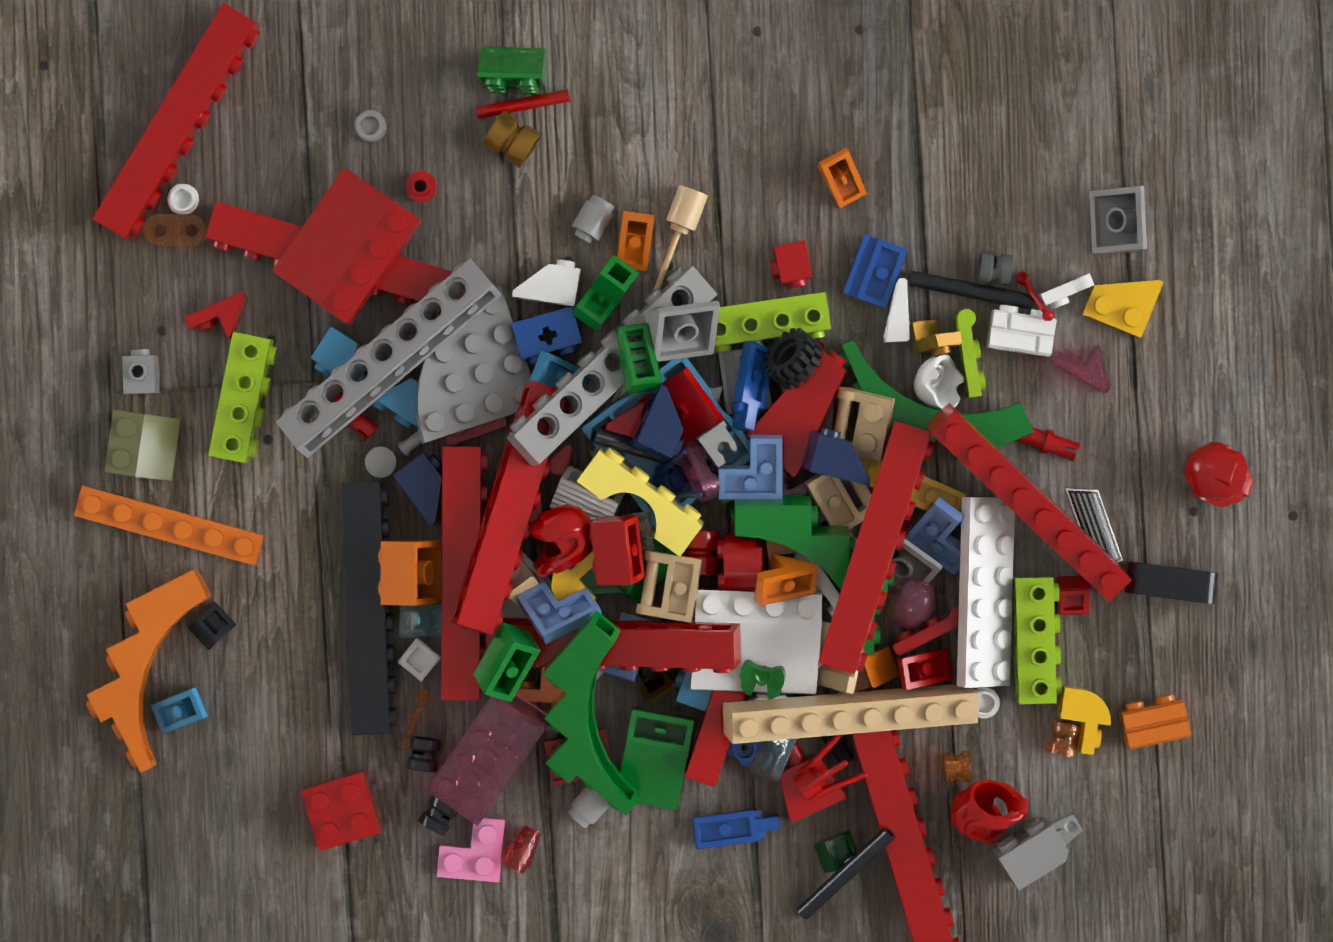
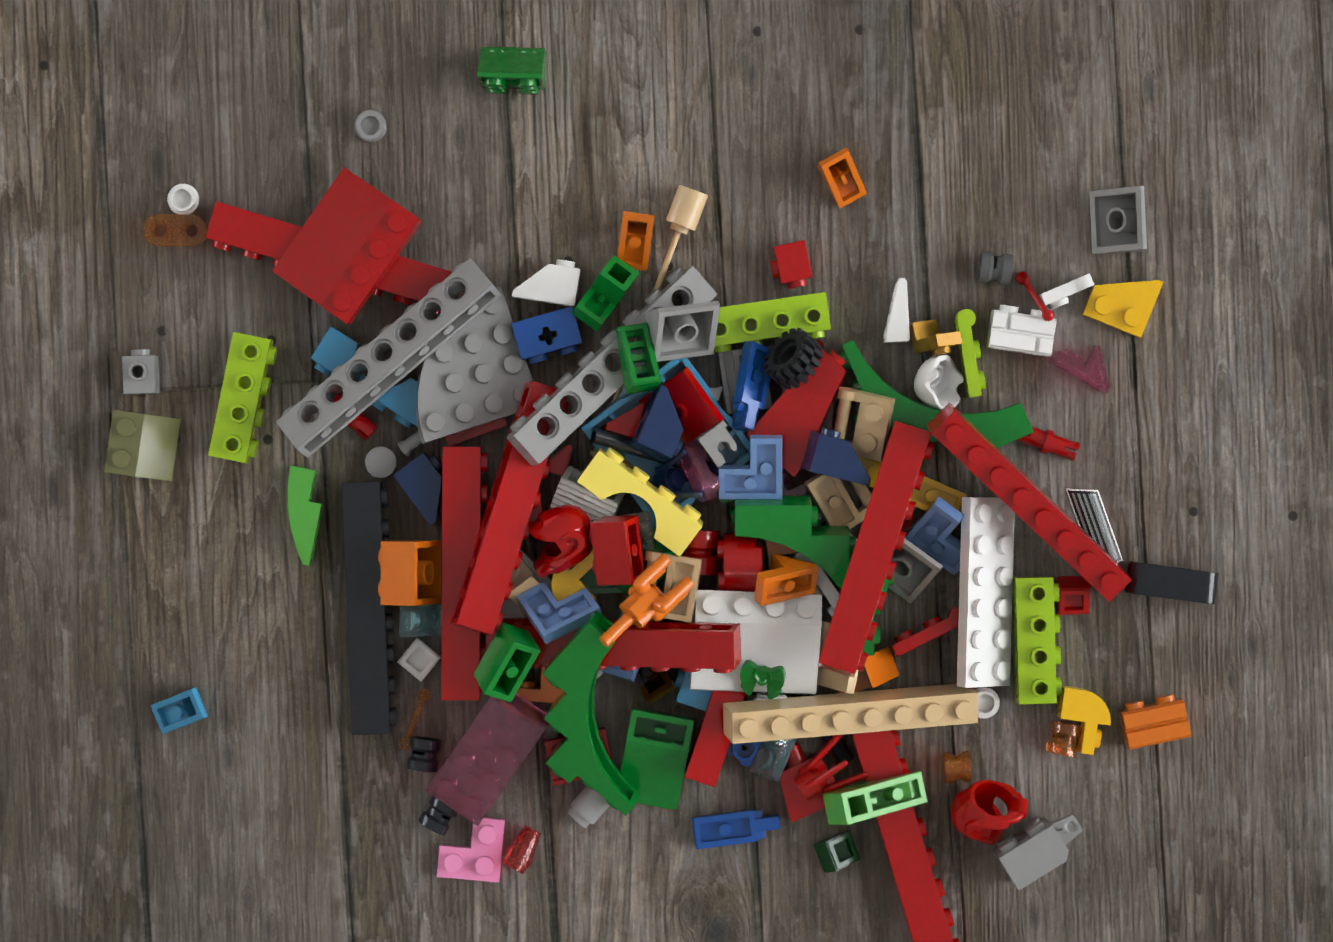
orange plate [74,485,265,566] -> none
orange arch [86,569,212,773] -> none
red brick [92,3,260,240] -> none
red slope [184,292,248,340] -> none
black slope [188,602,236,650] -> none
red brick [301,769,383,851] -> none
red plate [405,171,437,202] -> none
red bar [476,89,570,119] -> none
pearl gold wheel [483,111,542,168] -> none
dark azure slope [530,351,589,389] -> none
light grey brick [572,195,614,244] -> none
black piece [797,827,896,920] -> none
blue plate [843,234,908,309] -> none
clear pink hair [883,577,936,628] -> none
red slope [898,648,953,690] -> none
black piece [908,270,1034,310] -> none
red helmet [1184,441,1254,507] -> none
none -> bright green slope [288,465,324,566]
none -> orange plant [599,554,694,647]
none -> bright green slope [822,771,928,825]

